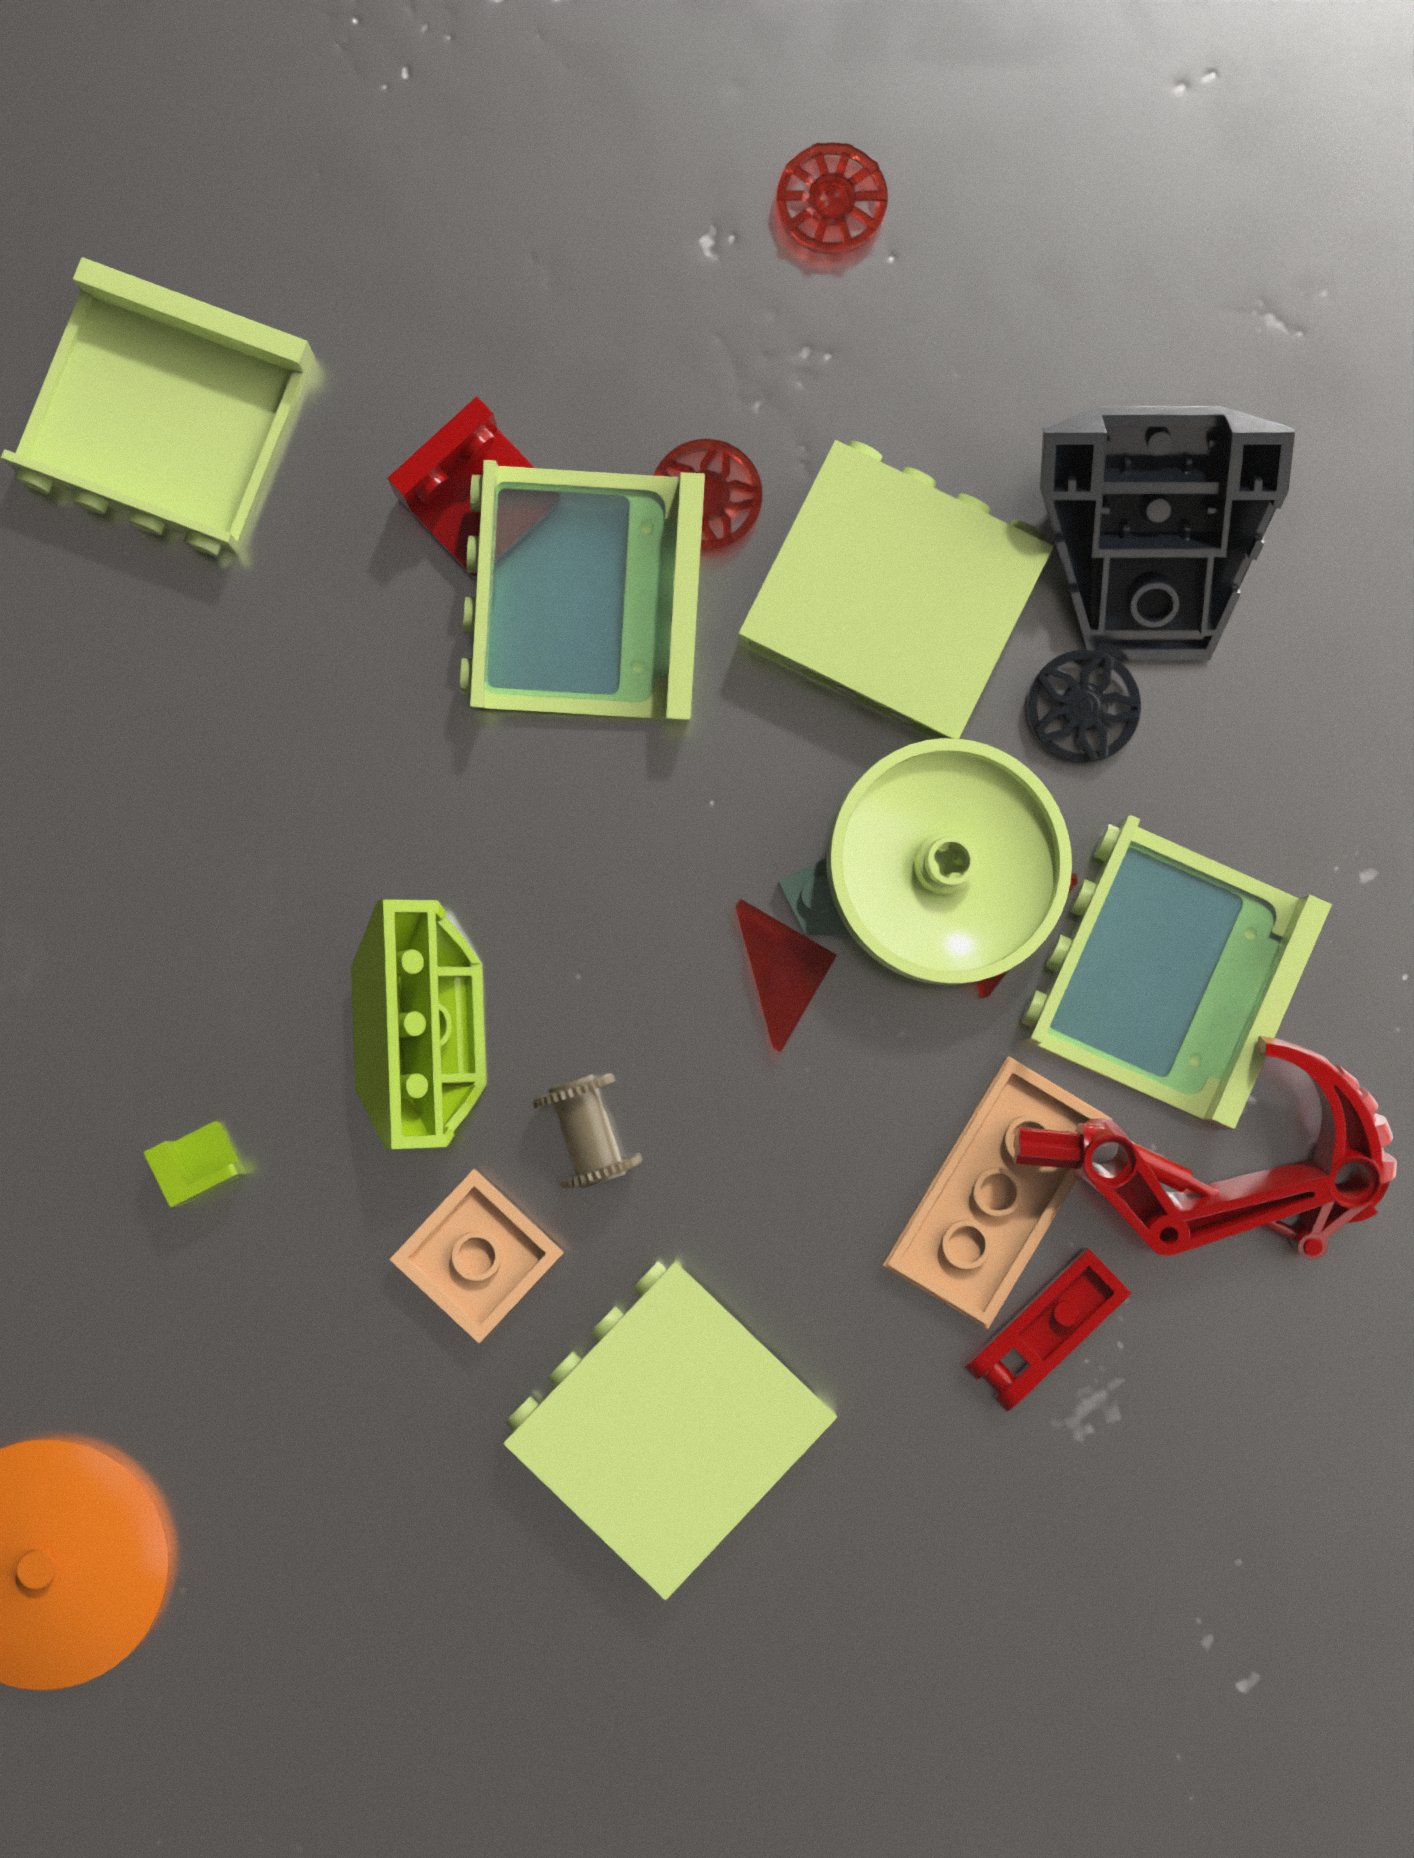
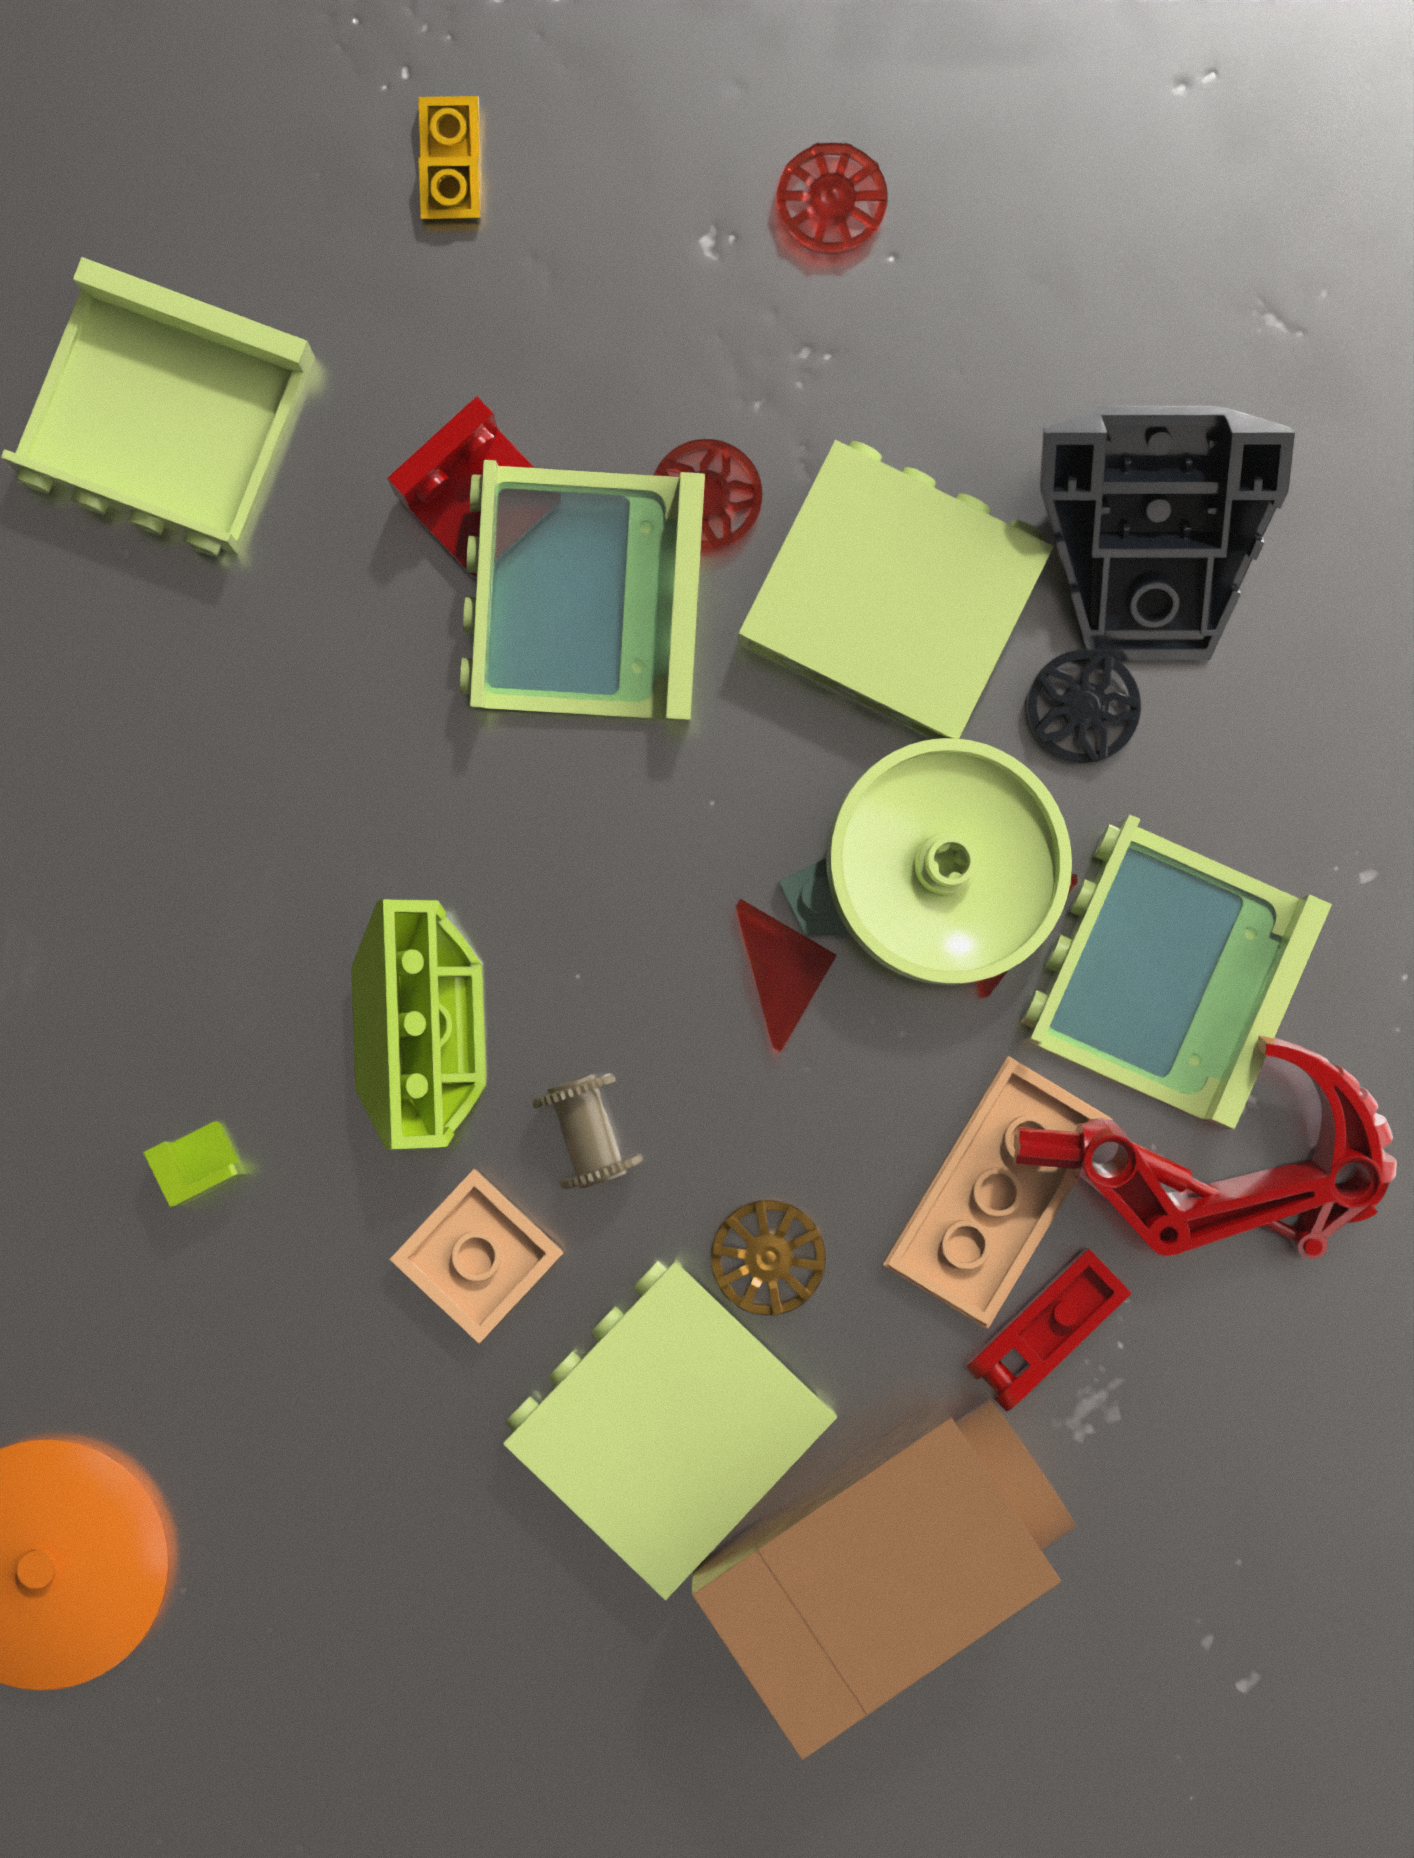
none -> yellow slope [418,96,481,219]
none -> medium nougat container [692,1399,1077,1760]
none -> pearl gold wheel [711,1200,826,1316]

